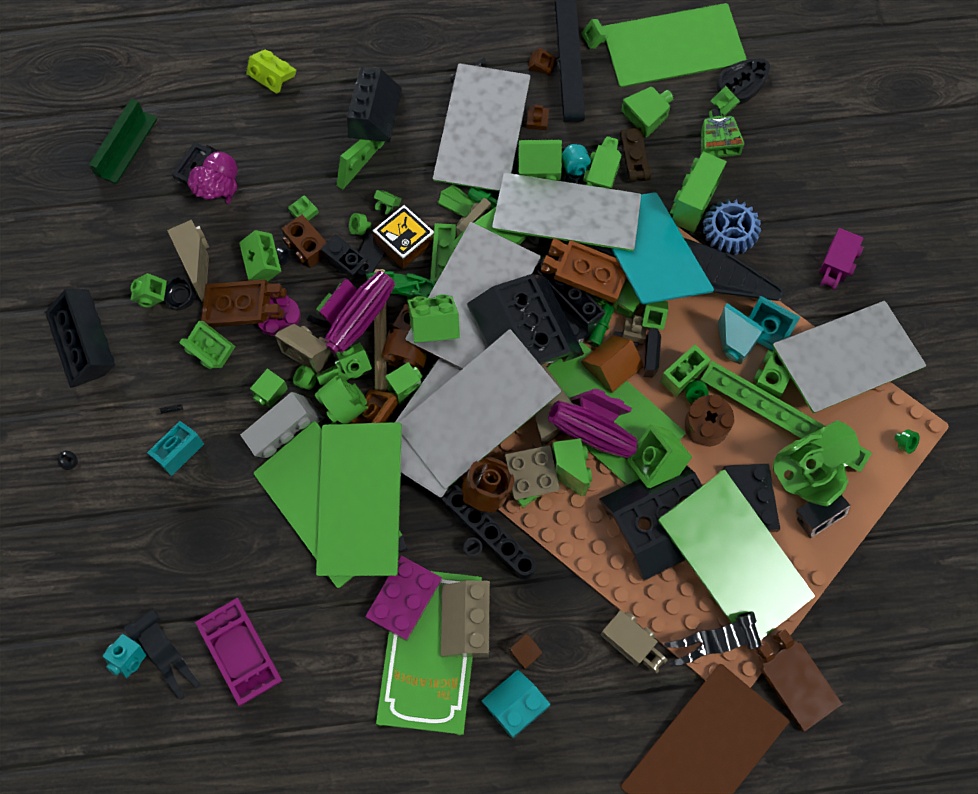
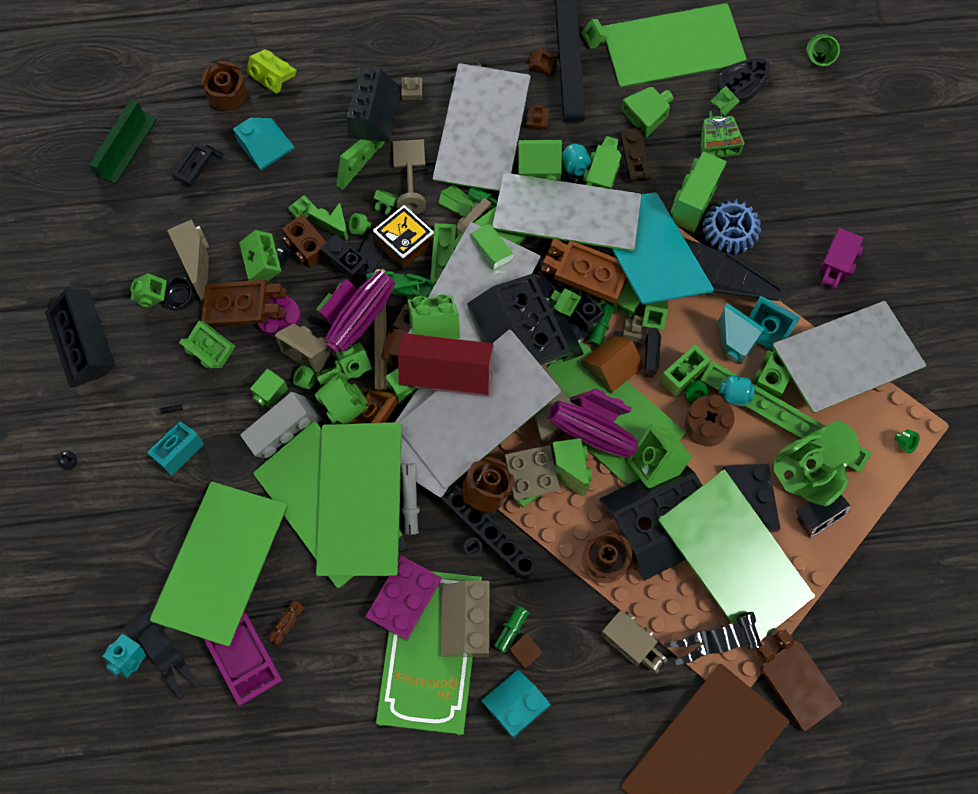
magenta hair [187,151,238,204] -> none
none -> bright green piece [150,482,287,646]
none -> reddish brown brick [201,61,247,111]
none -> teal slope [233,118,295,171]
none -> reddish brown axle [268,601,304,645]
none -> bright green slope [308,203,348,241]
none -> dark tan piece [393,139,426,215]
none -> dark red slope [398,333,494,396]
none -> light grey pin [401,463,420,534]
none -> dark tan tile [402,77,422,100]
none -> bright green slope [471,224,513,270]
none -> green axle [494,606,530,653]
none -> bright green tile [551,289,581,316]
none -> reddish brown brick [582,530,632,583]
none -> teal head [719,375,755,407]
none -> bright green helmet [806,34,840,66]

